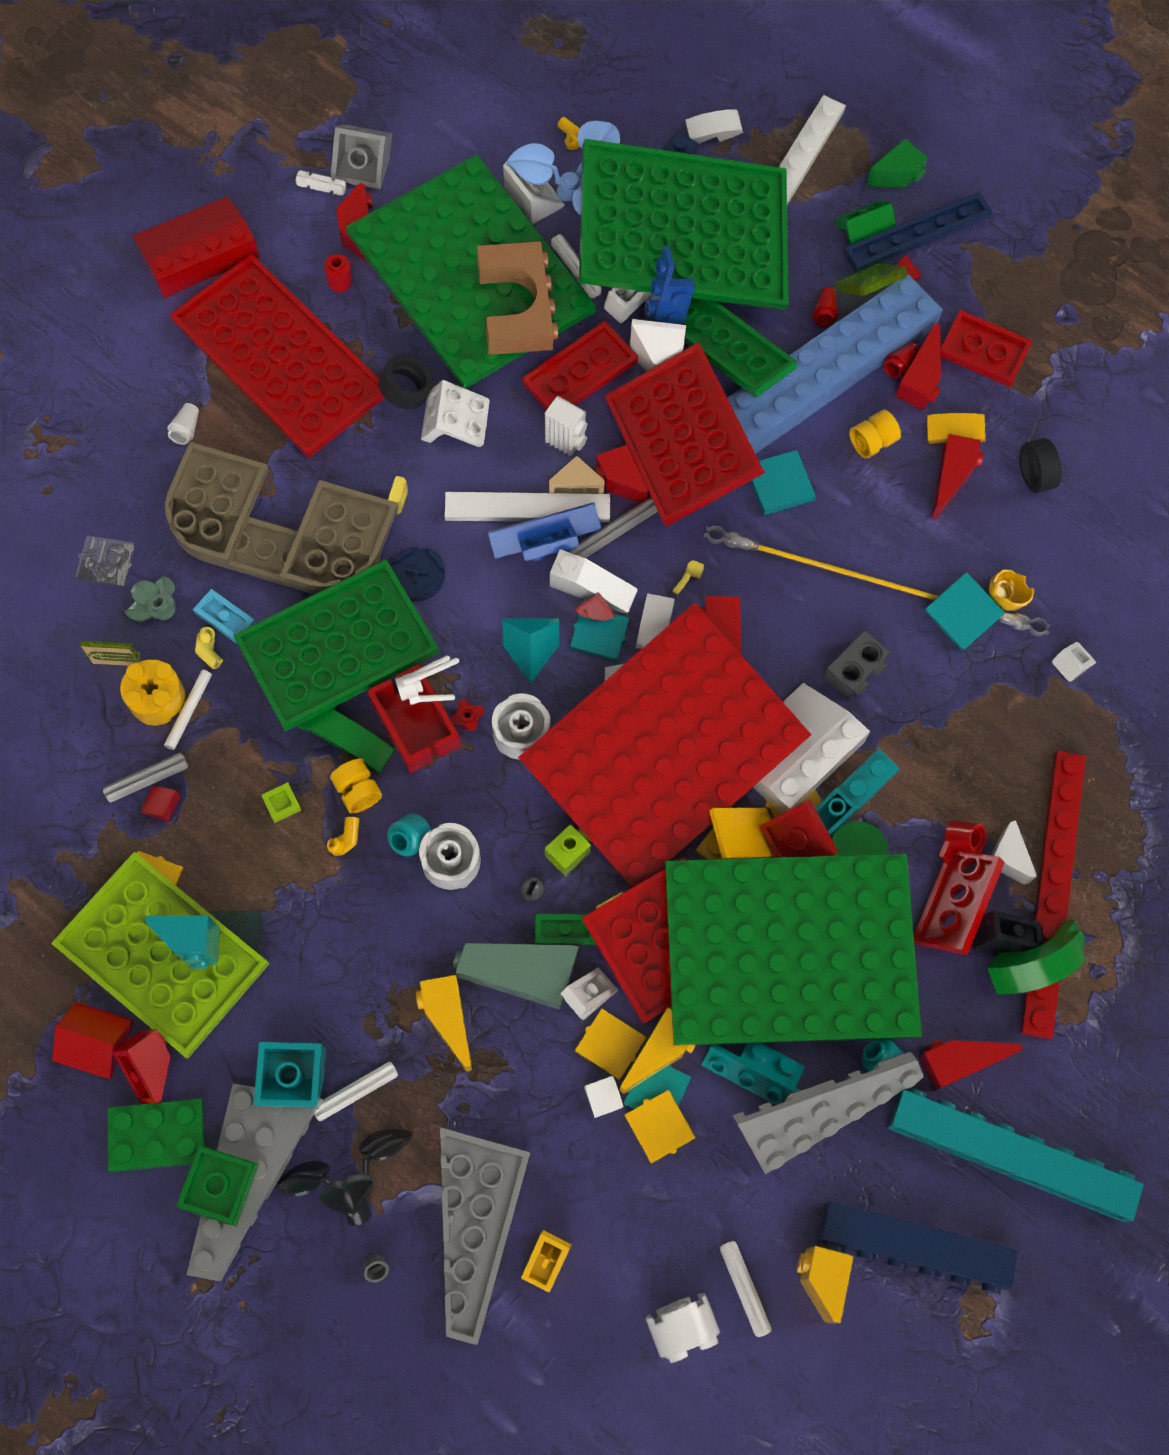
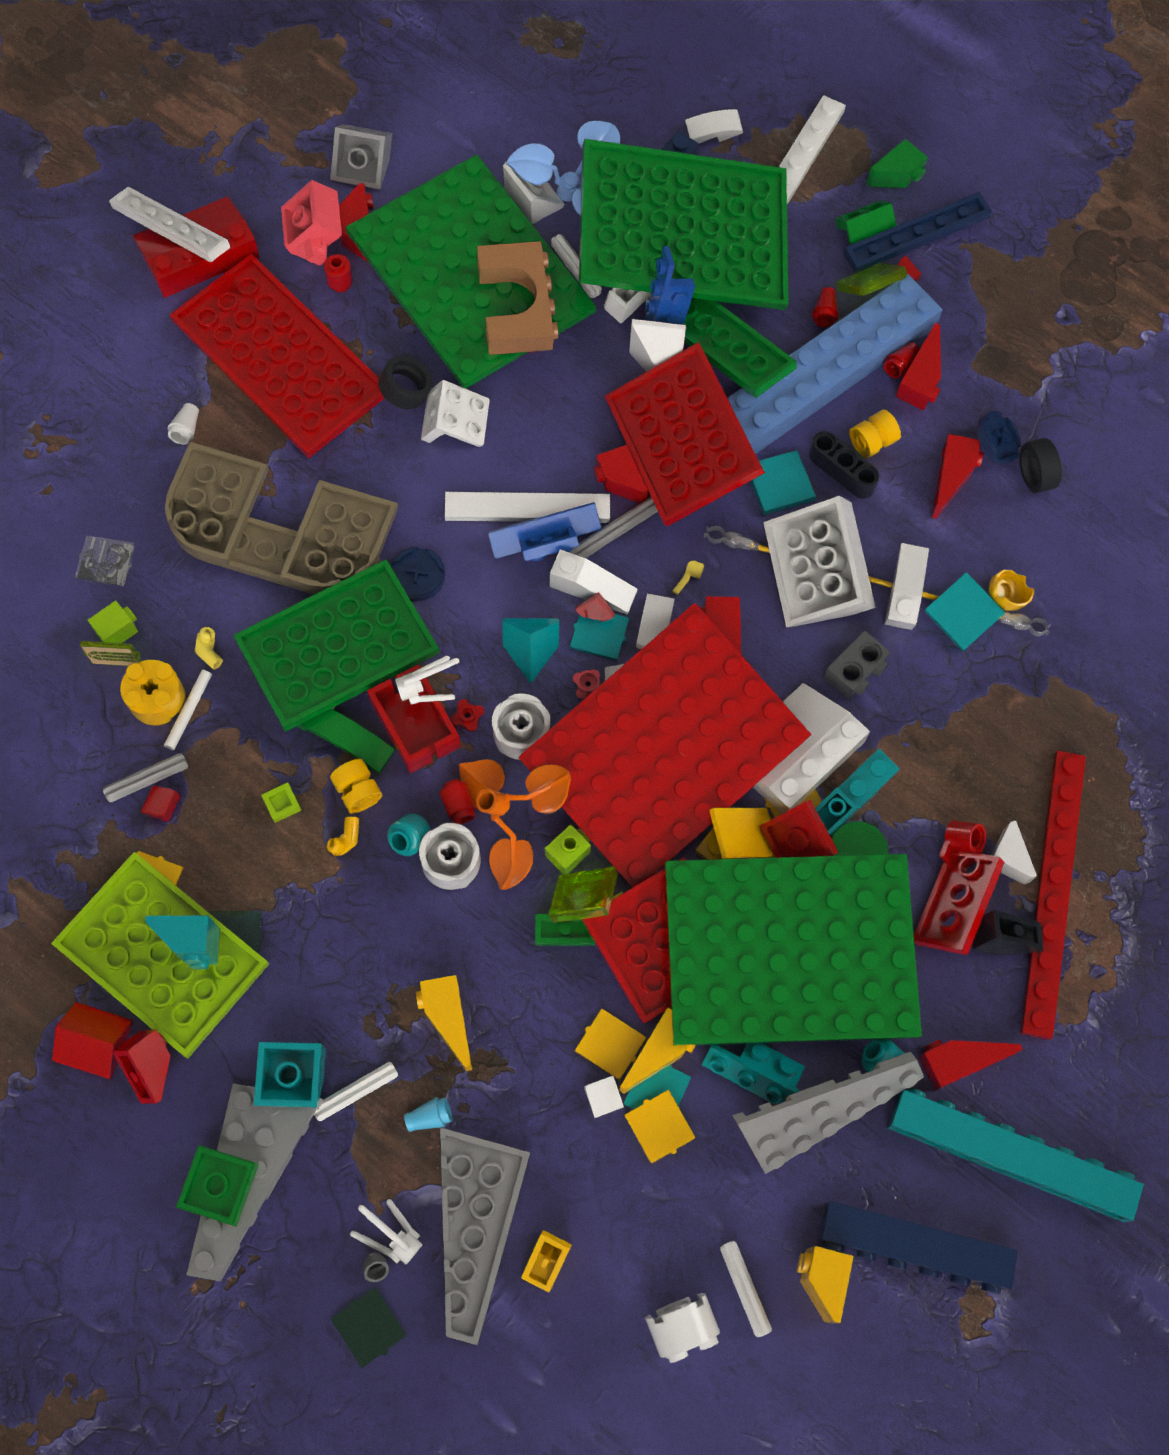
green plate [108,1099,205,1173] -> none
sand green plate [125,576,176,622] -> none
medium azure plate [193,589,256,645] -> none
black plant [276,1129,413,1226] -> none
white axle [296,170,346,196] -> none
light yellow tile [388,476,408,514] -> none
sand green slope [453,943,579,1010] -> none
dark grey hinge [520,877,544,902] -> none
red plate [522,321,638,411] -> none
white brick [545,396,588,456] -> none
tan slope [549,456,604,494] -> none
yellow arm [557,117,580,150] -> none
white slope [561,967,618,1020] -> none
yellow slope [927,413,986,444] -> none
red plate [941,310,1033,388] -> none
green arch [988,920,1086,995] -> none
white slope [1052,642,1096,682] -> none
none -> lime brick [87,601,138,648]
none -> white tile [109,187,230,262]
none -> coral hinge [281,180,342,266]
none -> clear green piece [331,1287,407,1368]
none -> white plant [350,1199,423,1265]
none -> medium azure cone [404,1097,453,1132]
none -> red brick [439,779,476,825]
none -> orange plant [459,759,571,890]
none -> clear neon green tile [548,866,618,923]
none -> coral plate [573,669,600,699]
none -> white slope [763,496,876,628]
none -> black beam [809,431,879,499]
none -> white slope [884,543,929,630]
none -> dark blue tile [977,411,1021,465]

